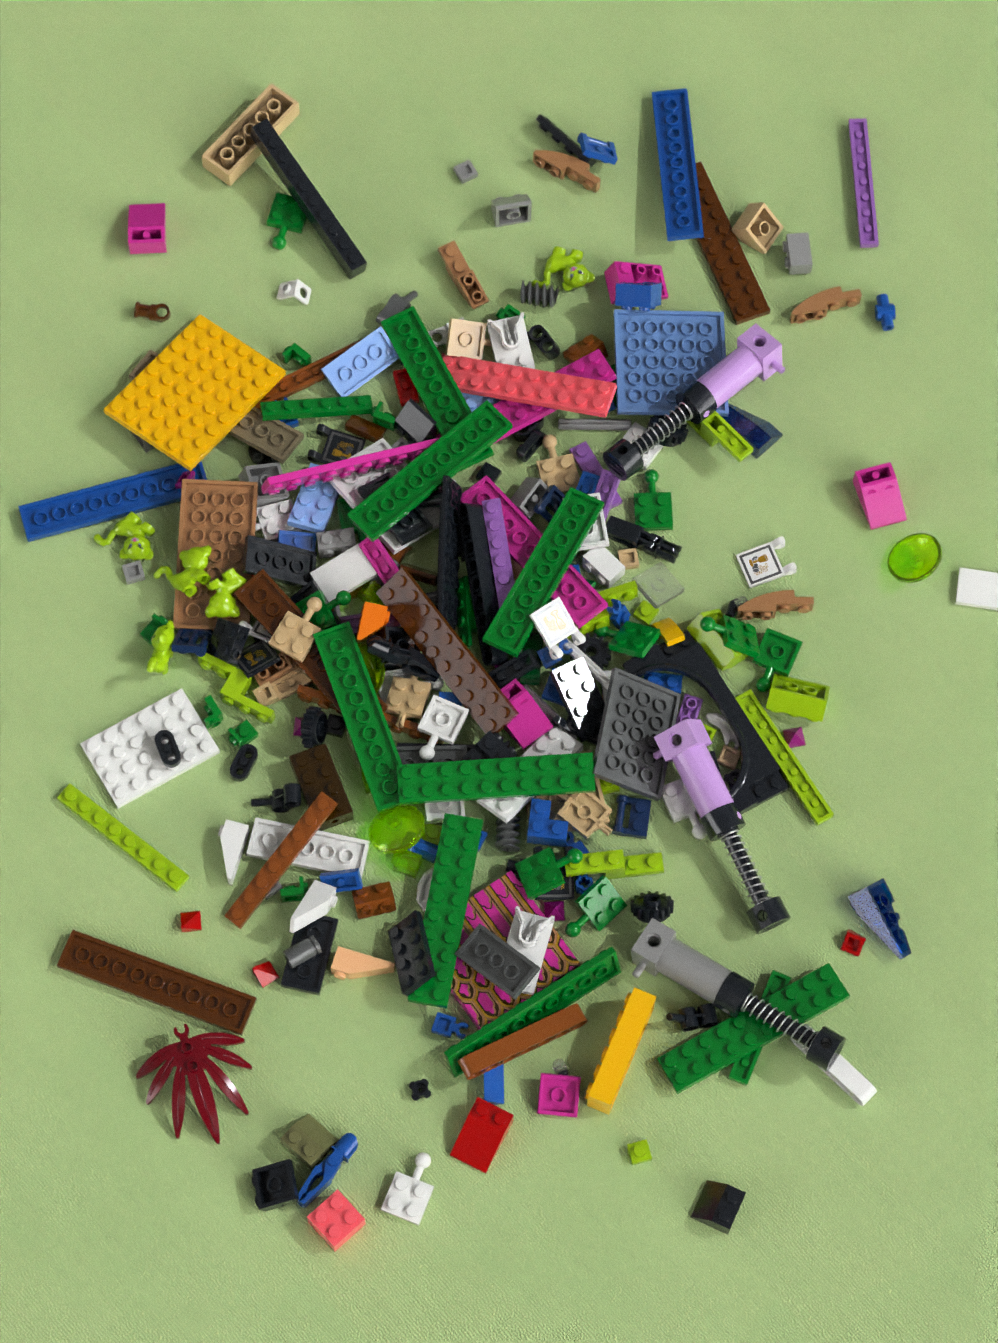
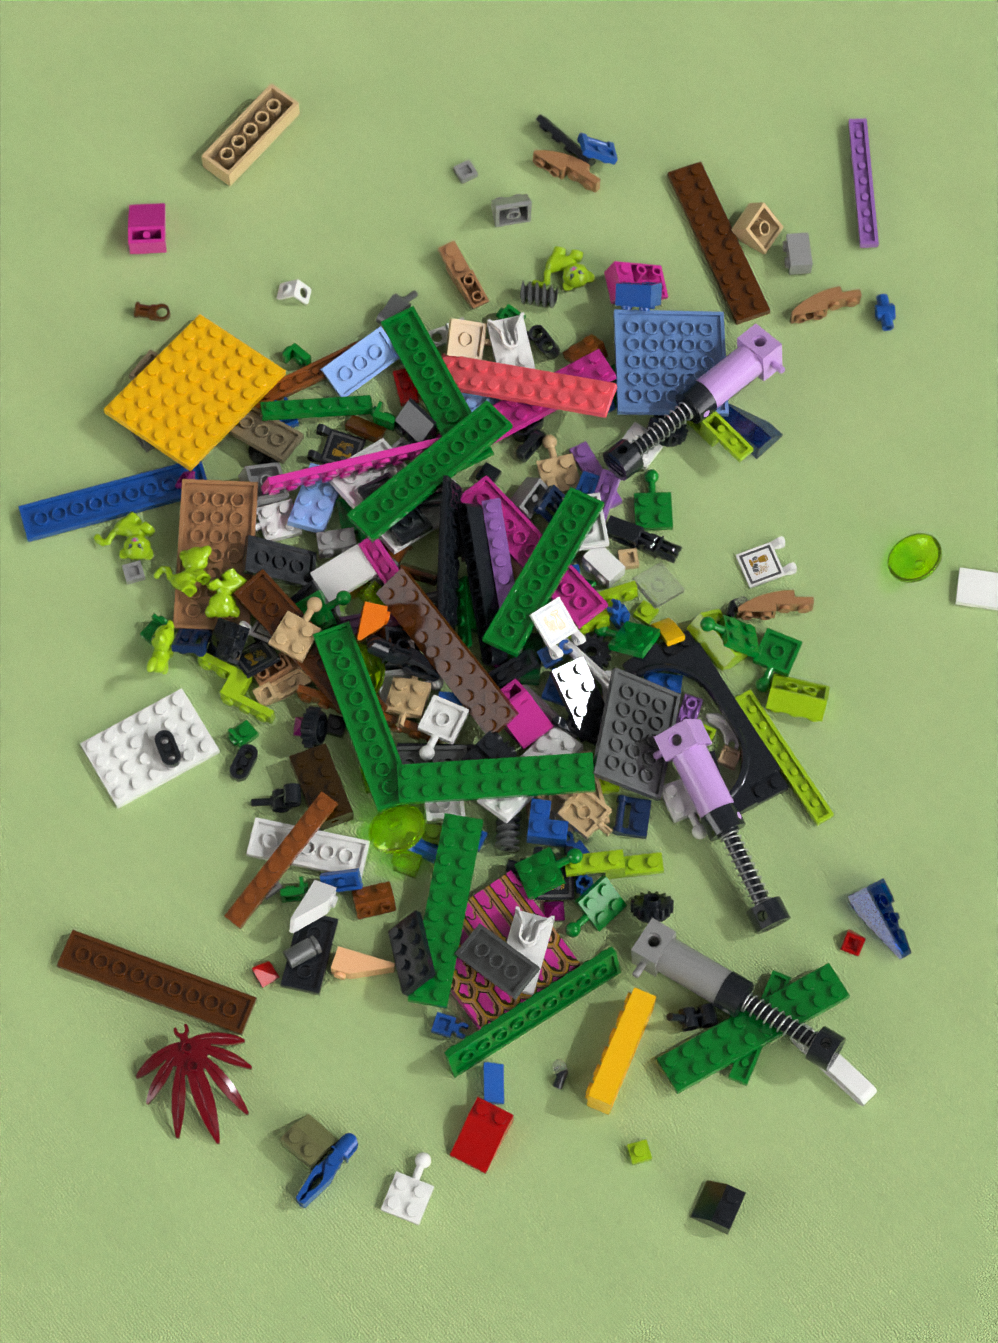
lime plate [57,783,189,892] -> none
red slope [180,911,202,932] -> none
green bracket [203,695,224,729] -> none
white slope [218,819,250,885] -> none
black brick [250,119,367,279] -> none
black plate [251,1159,299,1212] -> none
green plate [267,192,307,250] -> none
blue plate [277,530,316,552] -> none
coral brick [307,1189,366,1251] -> none
black plate [409,1079,431,1101] -> none
white piece [416,867,434,912] -> none
dark orange beam [458,1003,588,1080] -> none
dark pink tile [537,1073,581,1117] -> none
light grey axle [558,418,632,430] -> none
blue plate [652,88,704,241] -> none
black plate [724,769,740,790] -> none
magenta slope [783,727,806,748] -> none
dark pink slope [853,462,907,530] -> none

